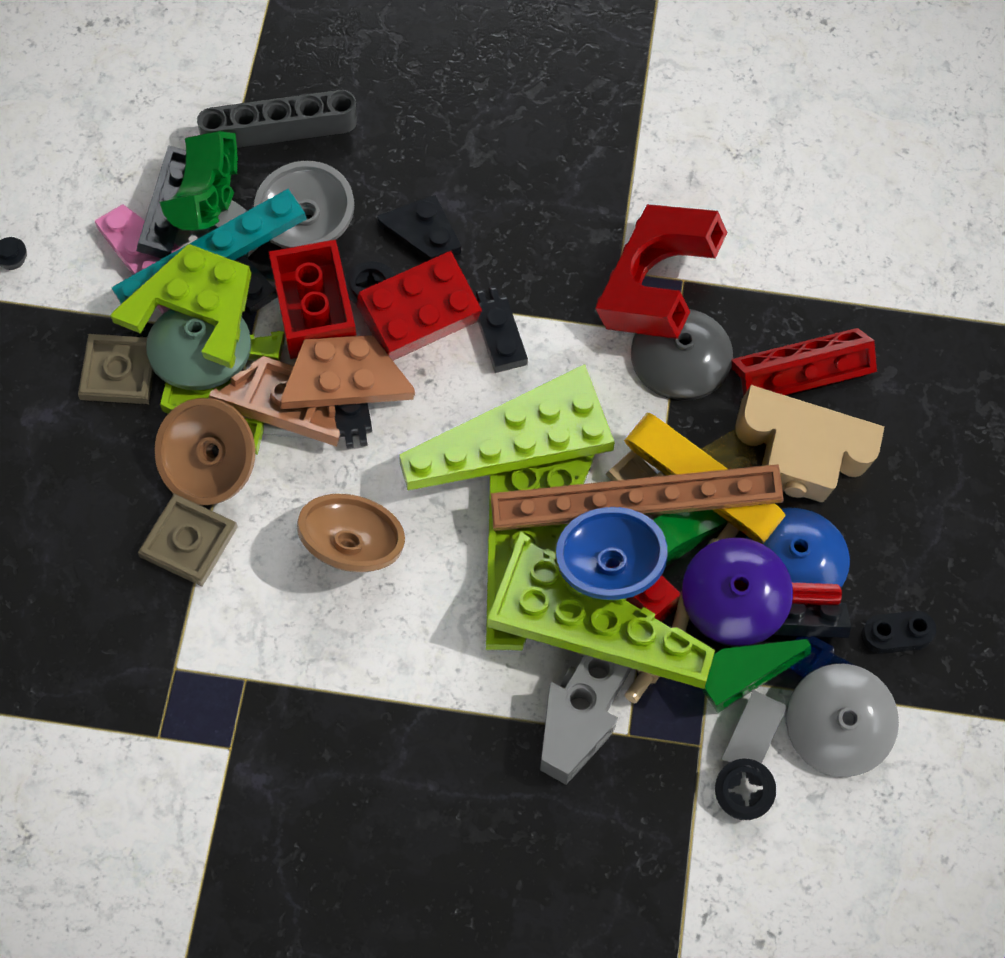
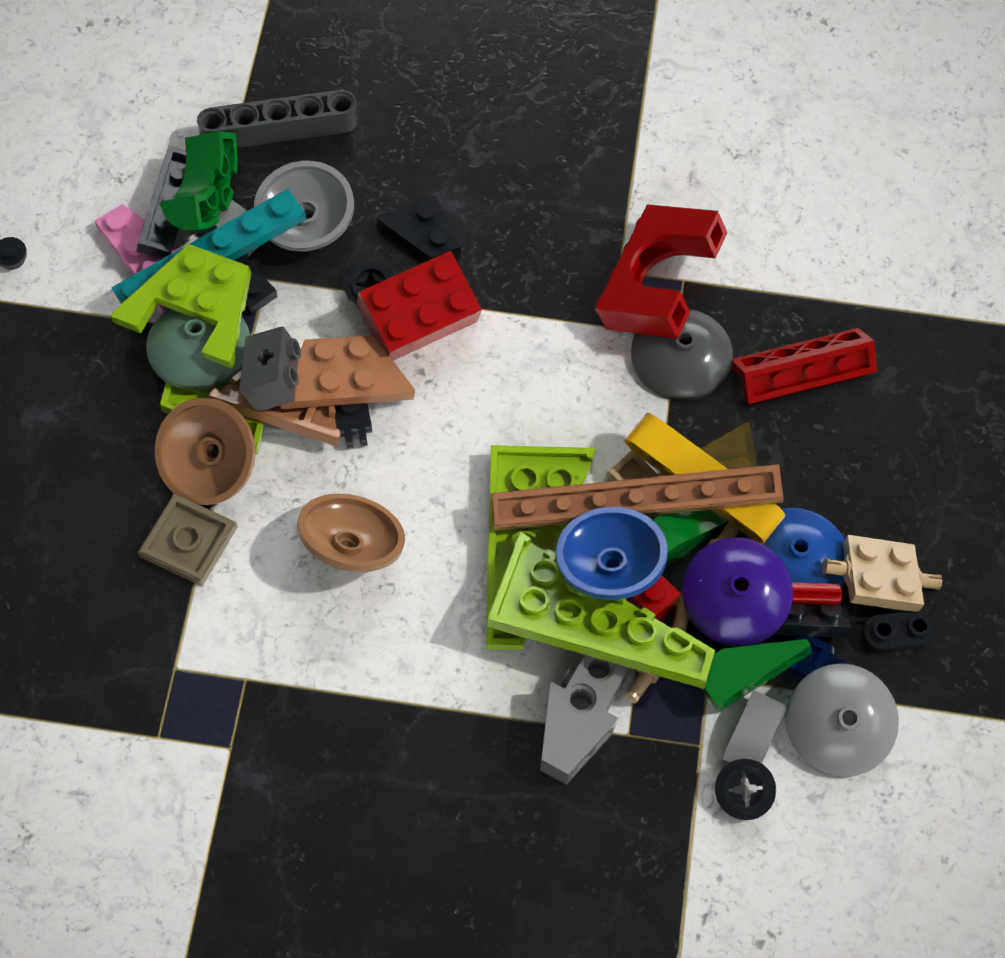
dark tan tile [78,334,154,404] -> none
red brick [269,239,356,359] -> none
lime wing [399,364,615,491] -> none
black hinge [476,286,528,373] -> none
tan brick [735,385,885,502] -> none
none -> dark grey brick [239,326,301,412]
none -> tan plate [821,535,942,612]

